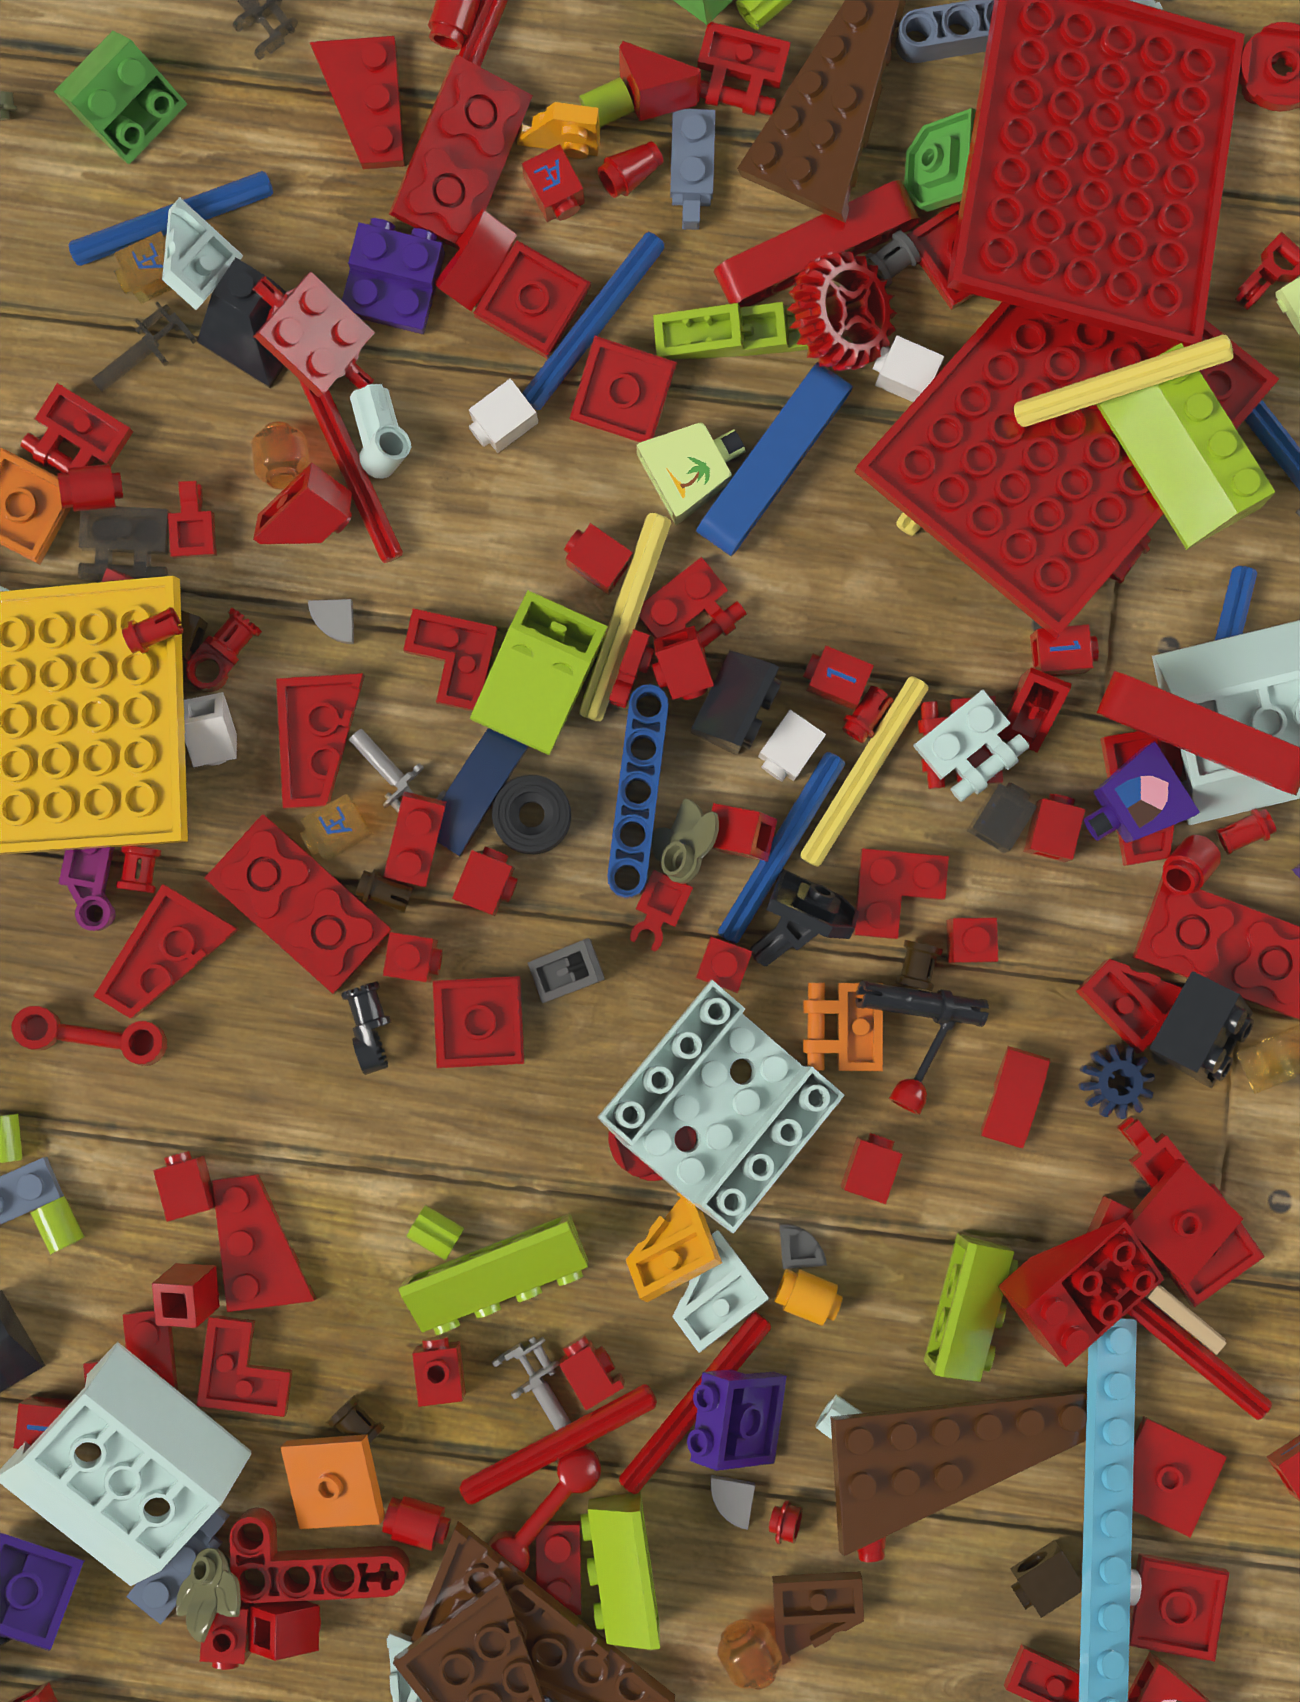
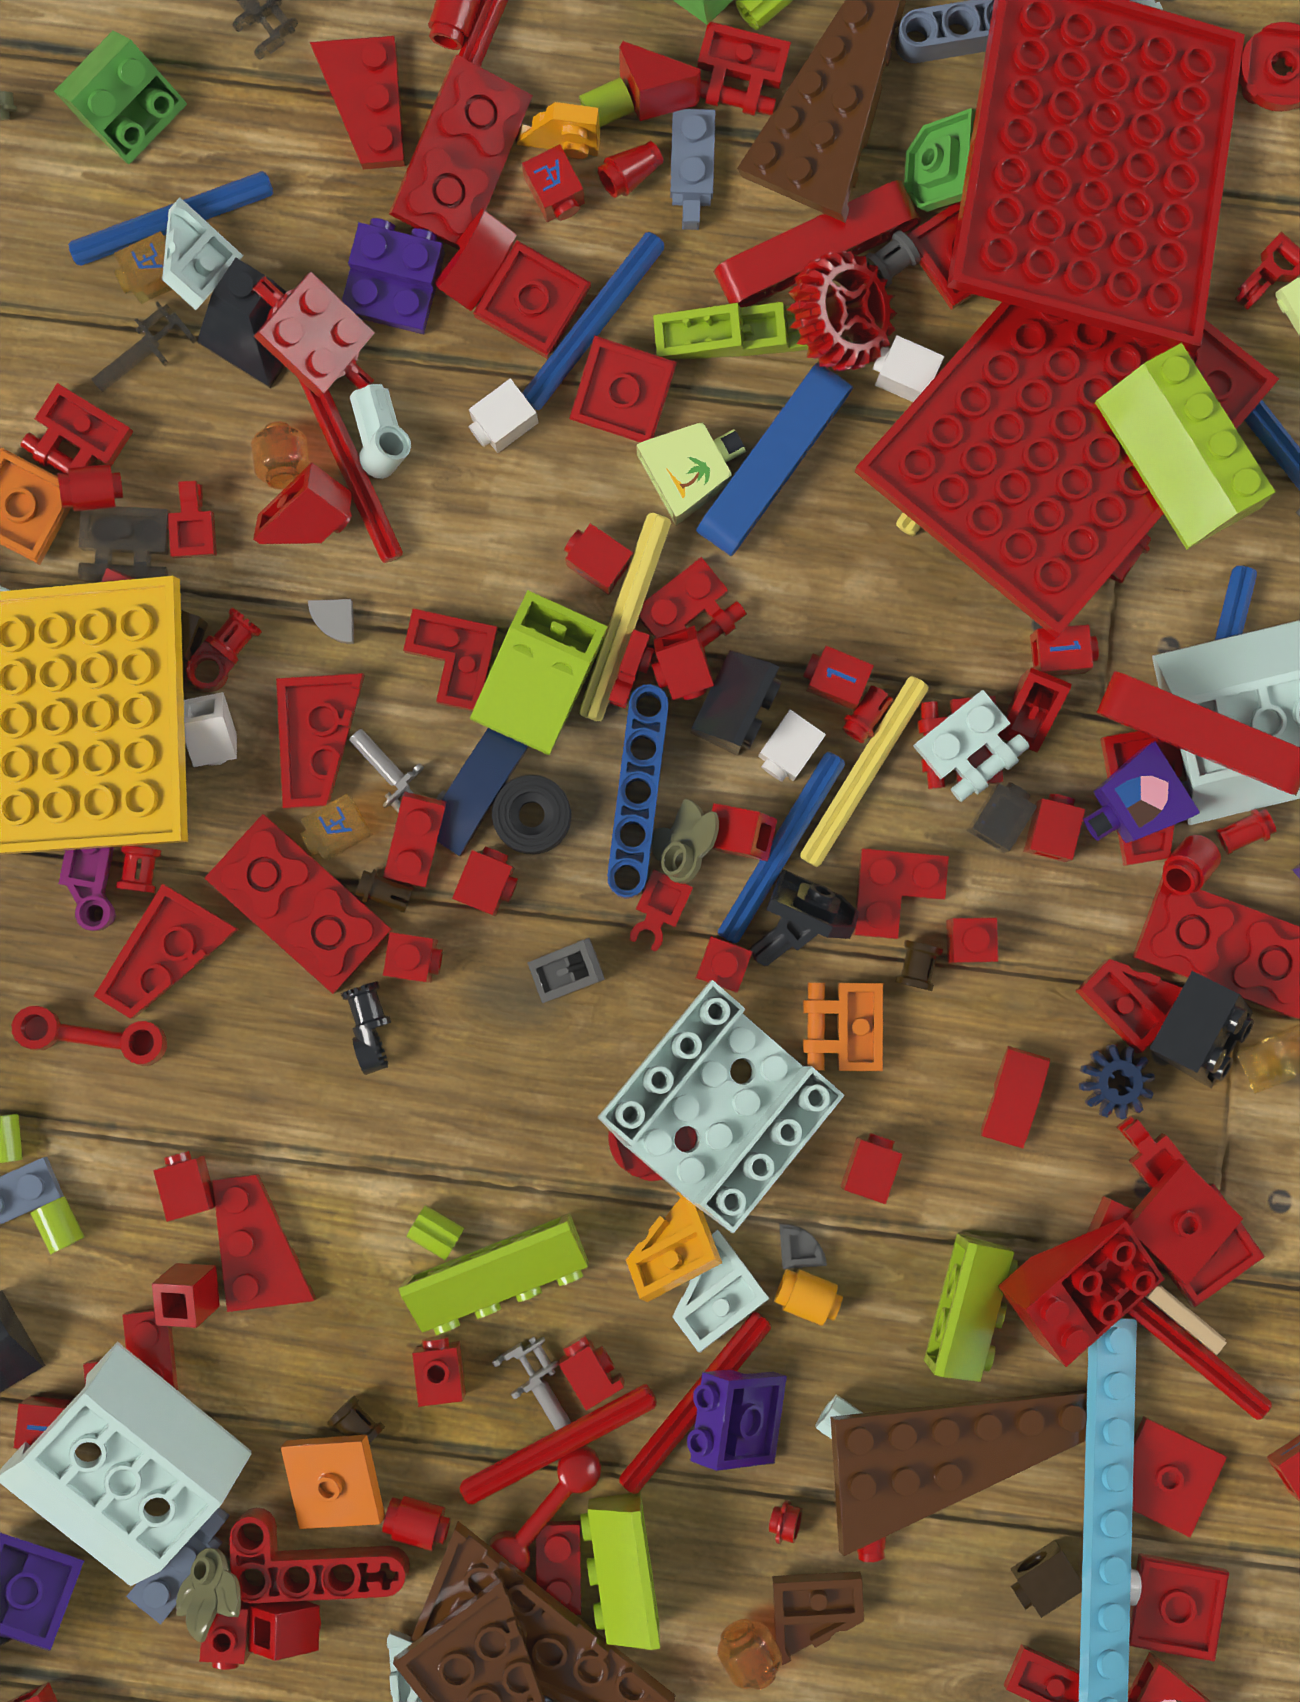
red pin [122,607,183,654] -> none
red plate [197,1315,293,1417] -> none
red plate [433,976,525,1068] -> none
light grey tile [711,1475,755,1530] -> none
black pin [856,980,989,1027] -> none
red hinge [888,1021,957,1115] -> none
light yellow axle [1014,335,1233,427] -> none

